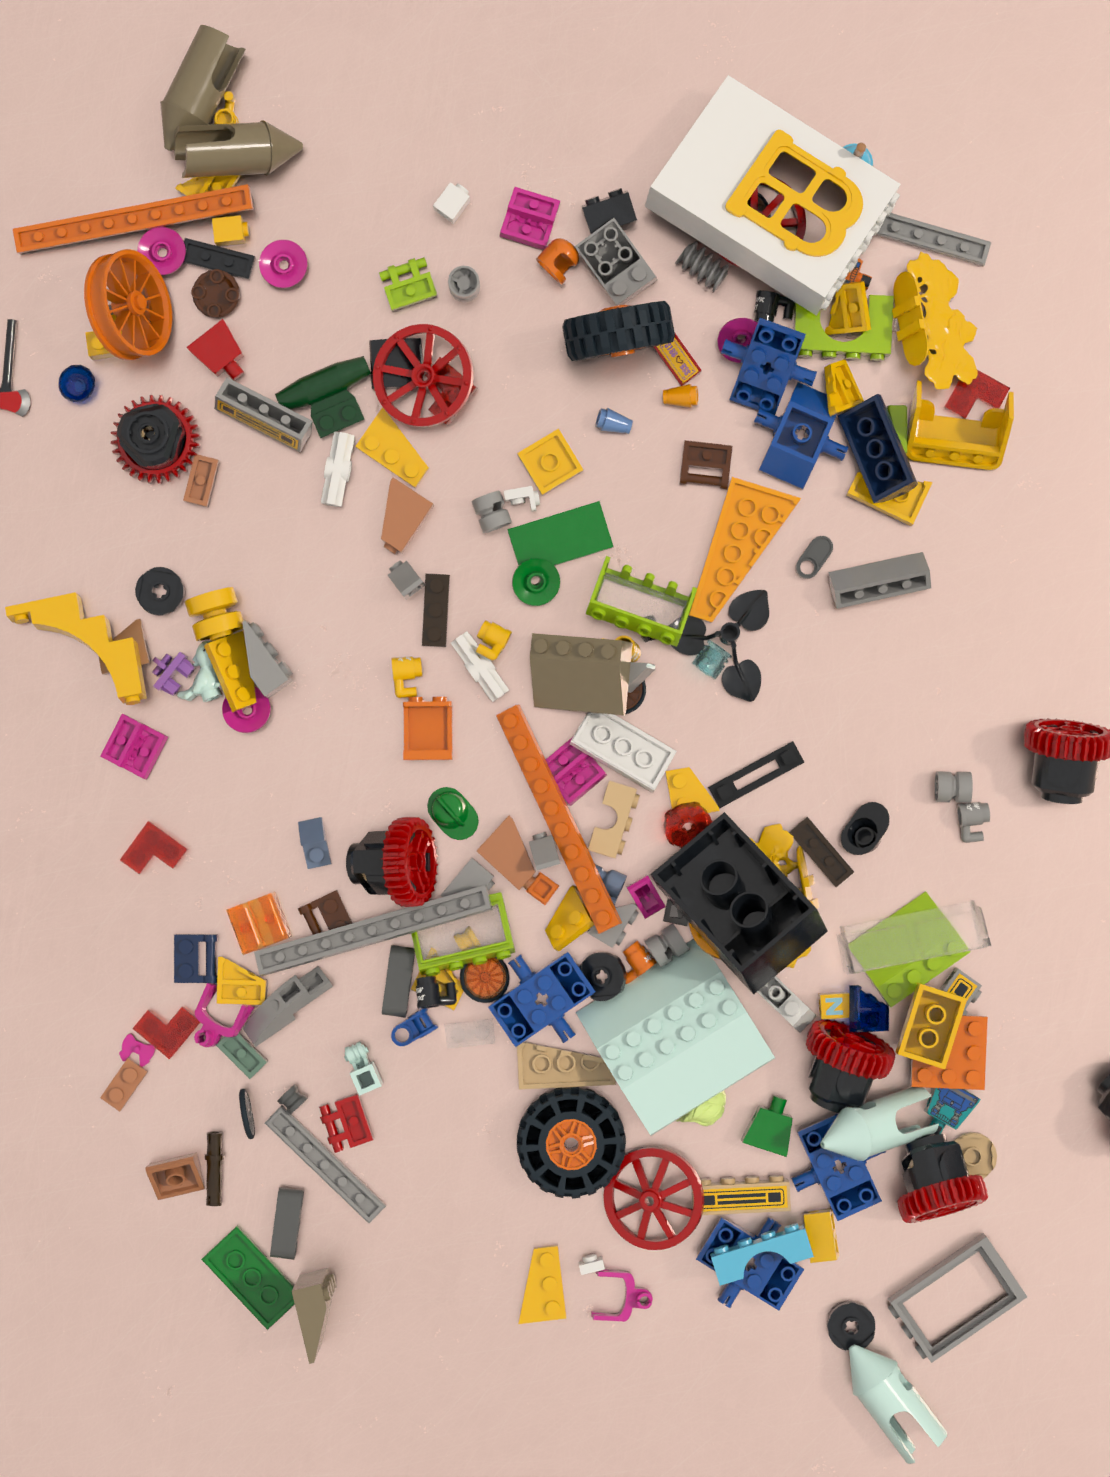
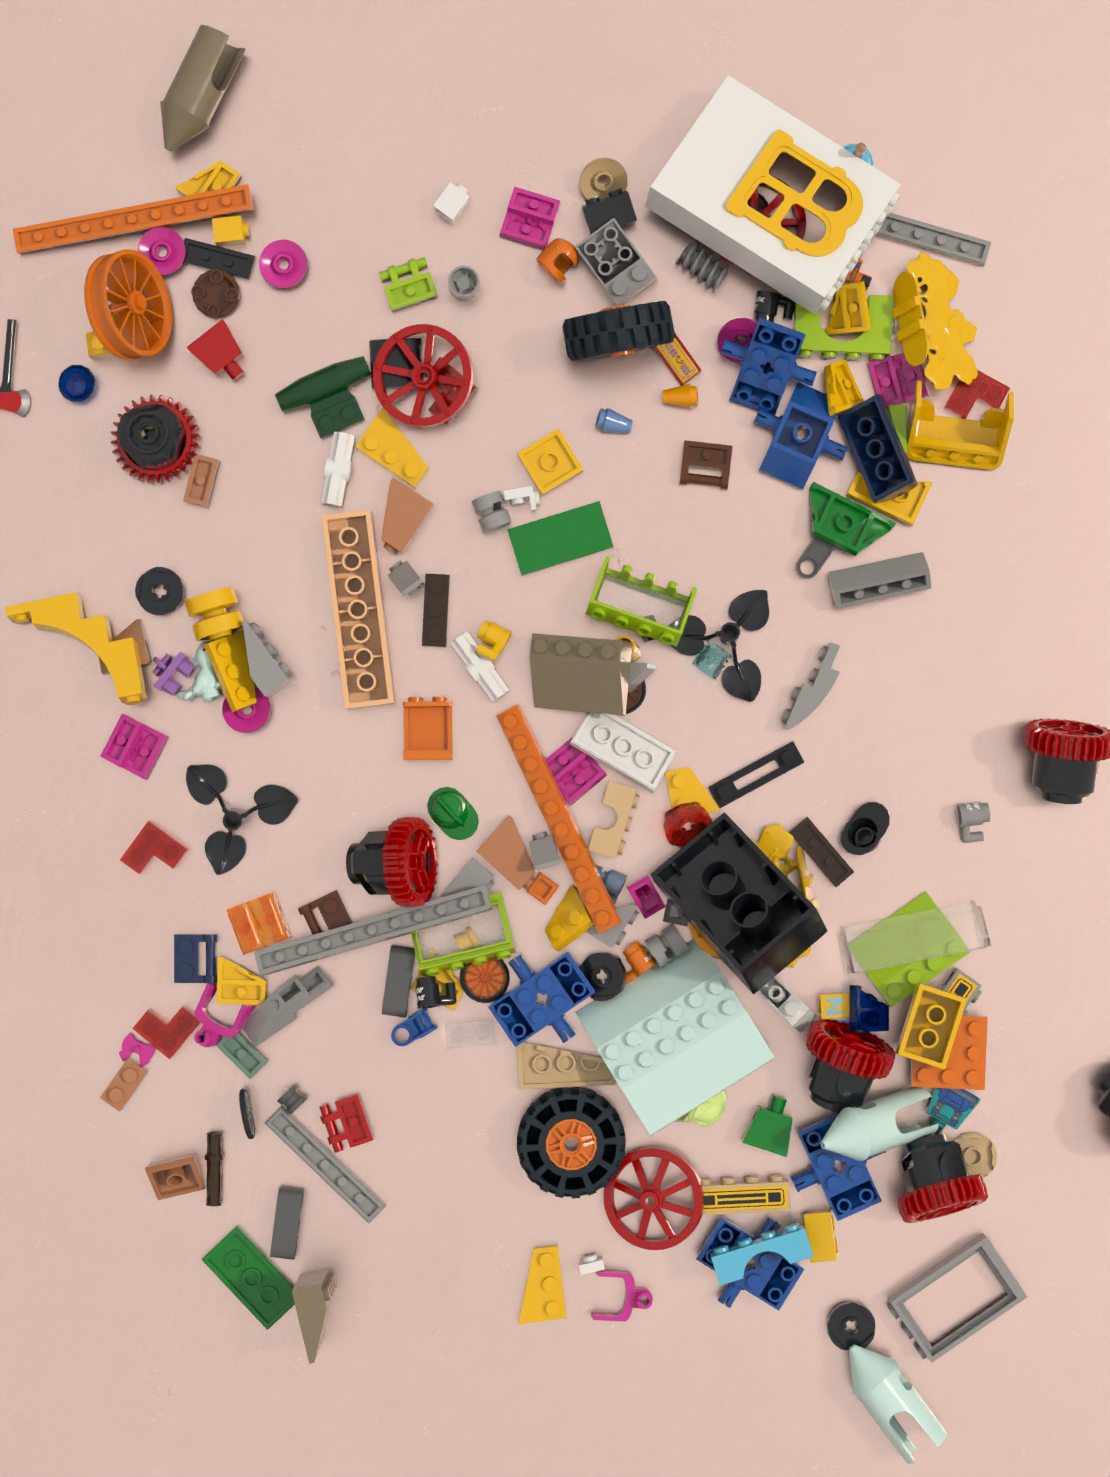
dark tan piece [174,120,303,178] -> none
yellow piece [214,91,239,124] -> none
light grey brick [214,378,313,452] -> none
sand blue slope [298,817,332,869] -> none
light aqua brick [344,1041,383,1096] -> none
yellow piece [391,656,422,698] -> none
green dish [512,558,560,606] -> none
light orange wing [689,477,801,623] -> none
light grey wheel [935,771,973,803] -> none
none -> black plant [186,764,298,875]
none -> light nougat brick [322,510,395,709]
none -> tan dish [580,157,627,199]
none -> light grey slope [781,642,840,730]
none -> green wing [809,482,896,556]
none -> dark pink slope [868,353,930,407]

